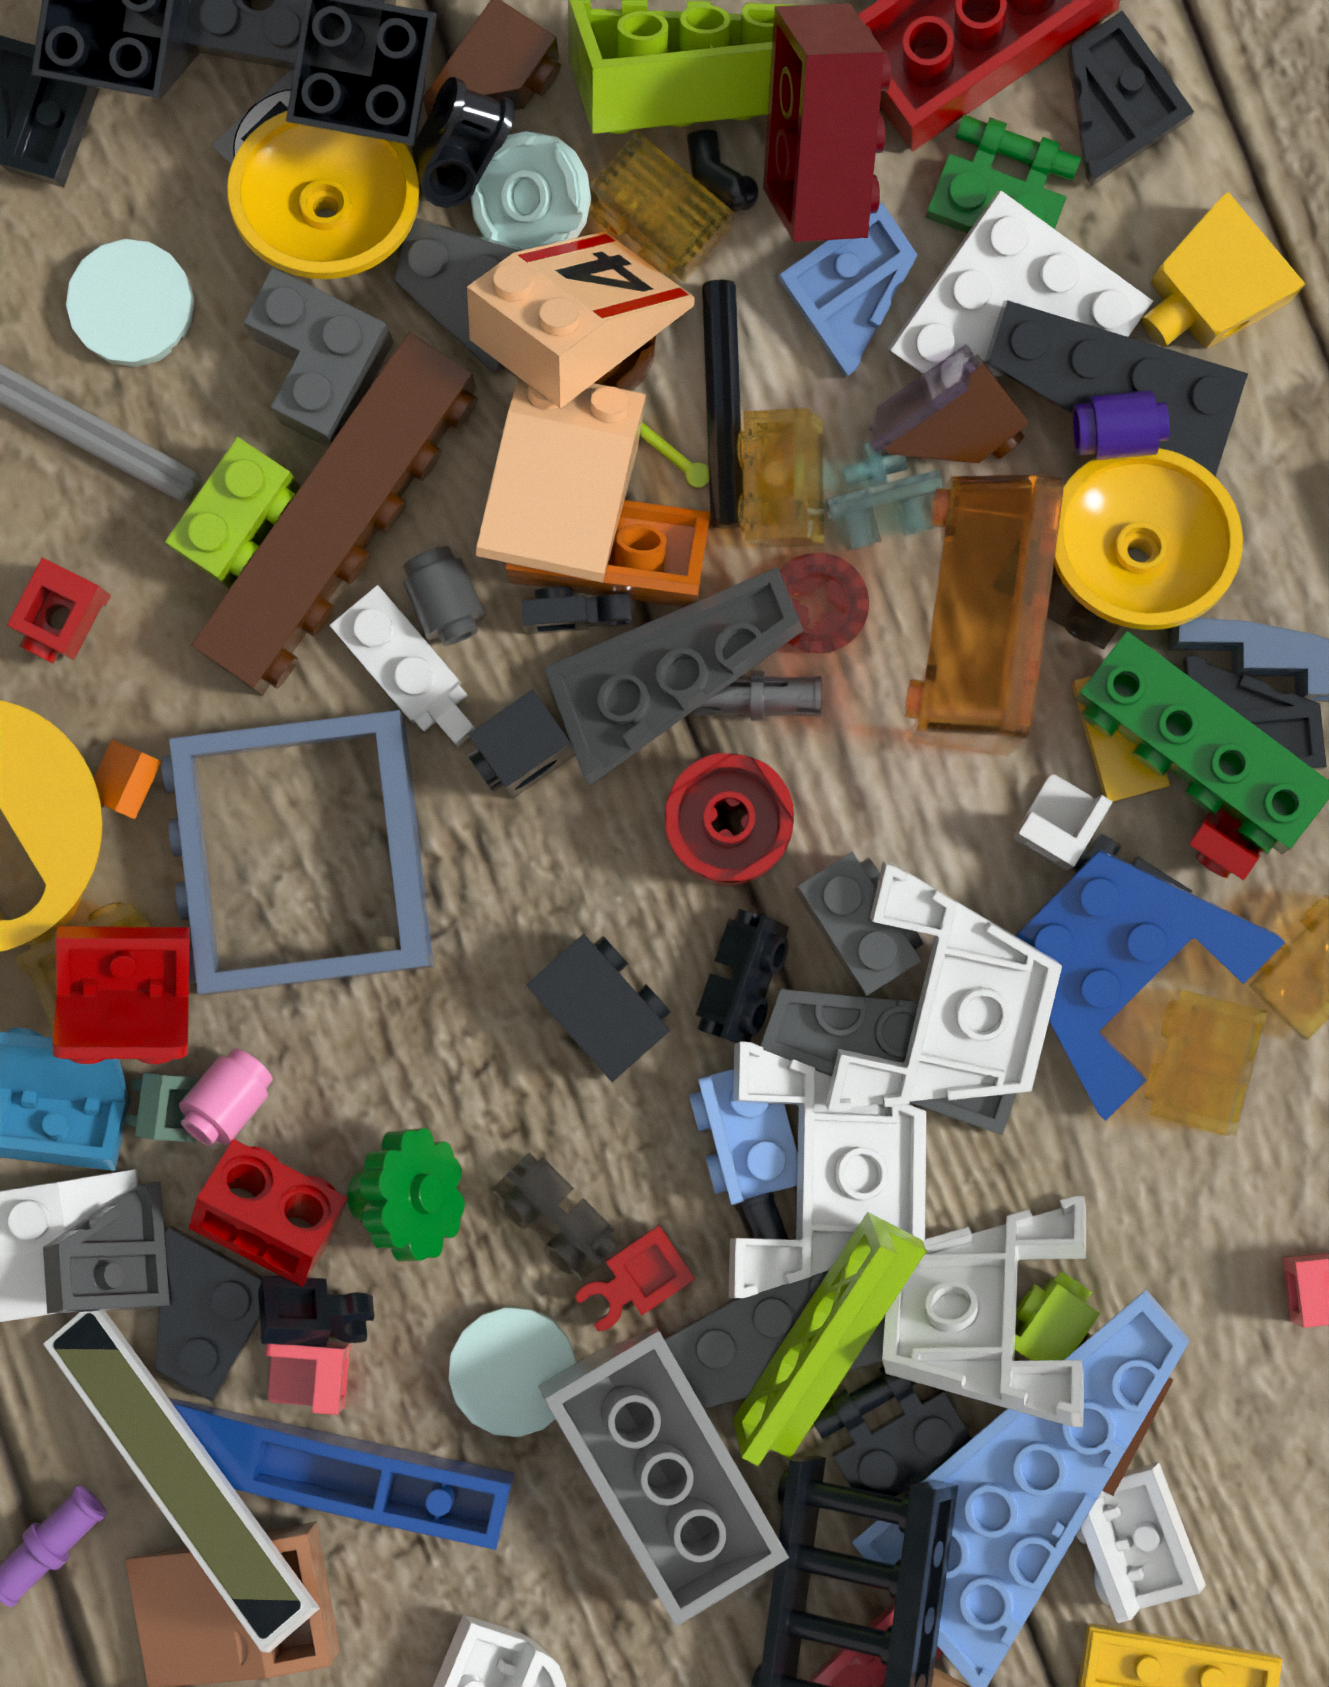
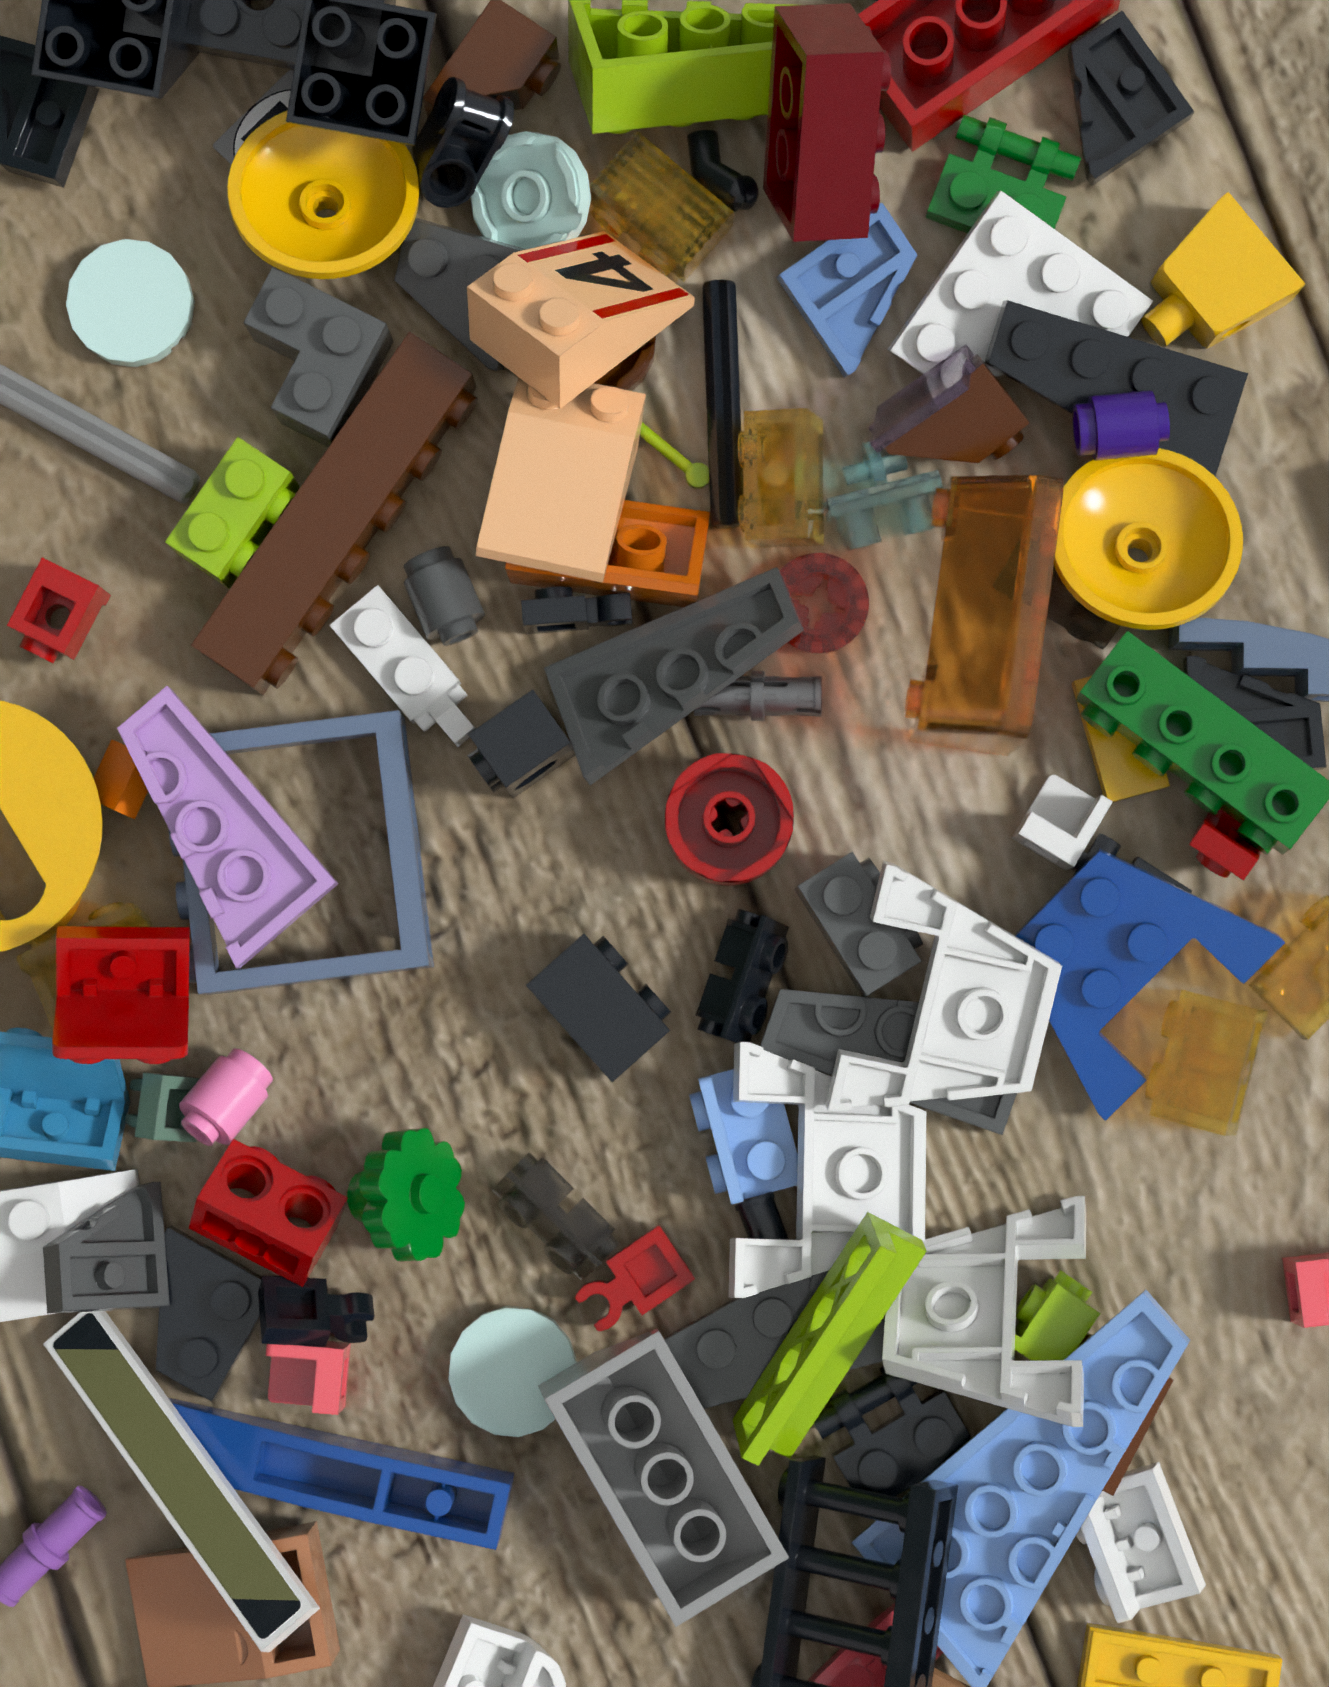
none -> lavender wing [117,686,339,969]

